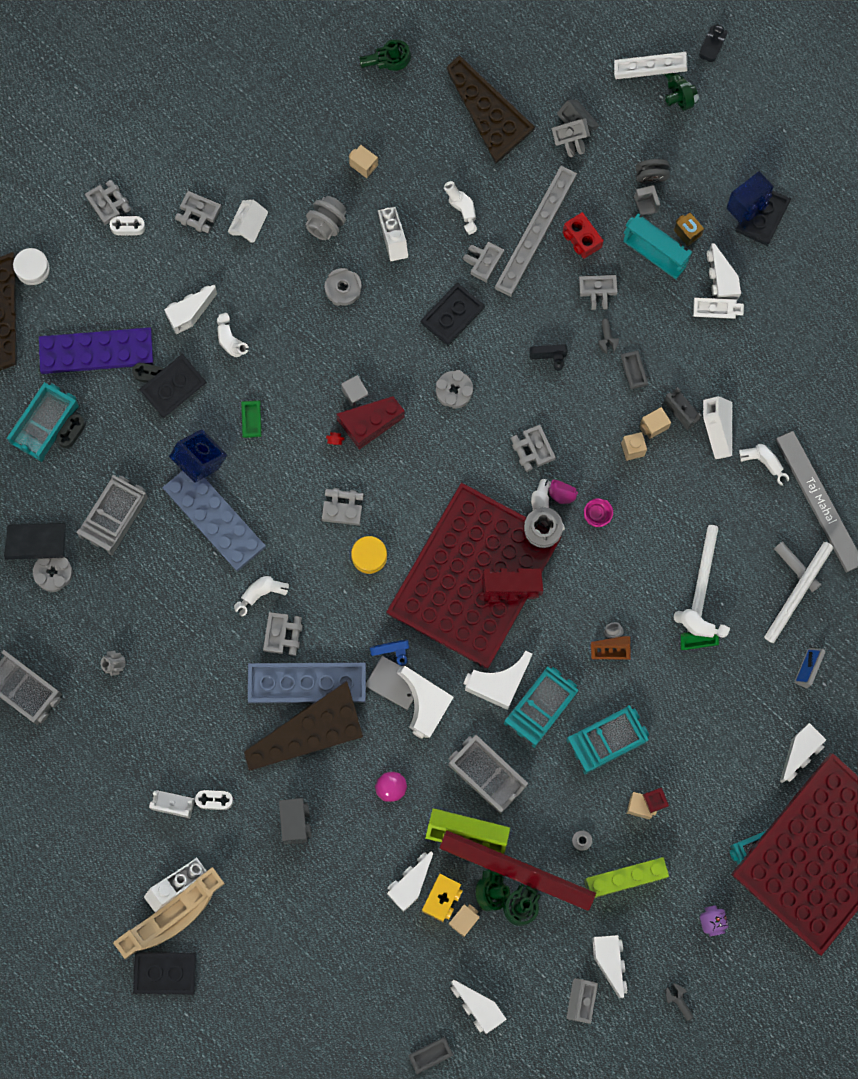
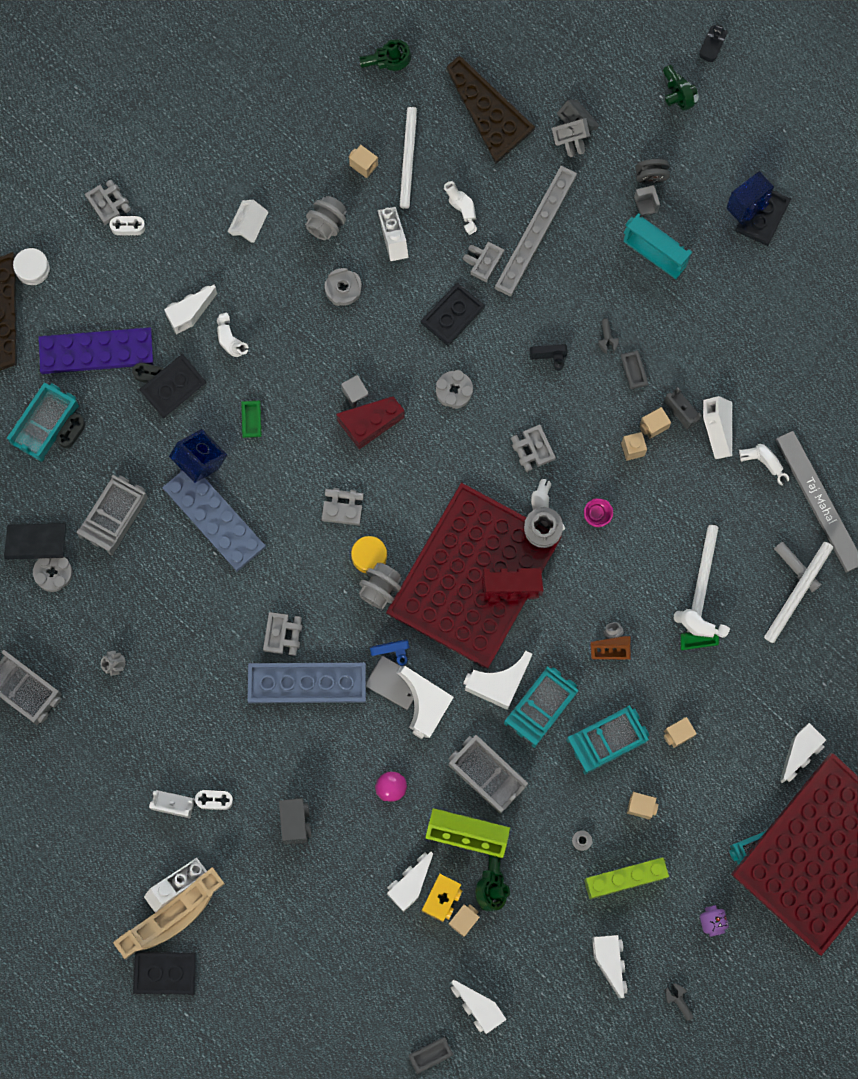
light grey plate [175,191,222,234] -> none
white arm [234,576,289,616] -> none
dark brown wing [244,680,363,771] -> none
red plate [326,432,345,445] -> none
dark red tile [439,830,596,911] -> none
dark green pin [503,884,541,926] -> none
dark pink hair [549,479,578,504] -> none
red brick [563,212,604,259] -> none
light grey slope [566,978,598,1024] -> none
light grey hinge [579,275,617,310] -> none
white plate [614,52,687,79] -> none
dark red tile [643,787,669,814] -> none
pearl gold brick [674,213,704,246] -> none
white hinge [693,298,744,319] -> none
white slope [707,243,741,300] -> none
slope [794,648,825,688] -> none
none -> light grey piece [359,563,401,609]
none -> white axle [400,107,417,209]
none -> tan brick [664,717,697,748]

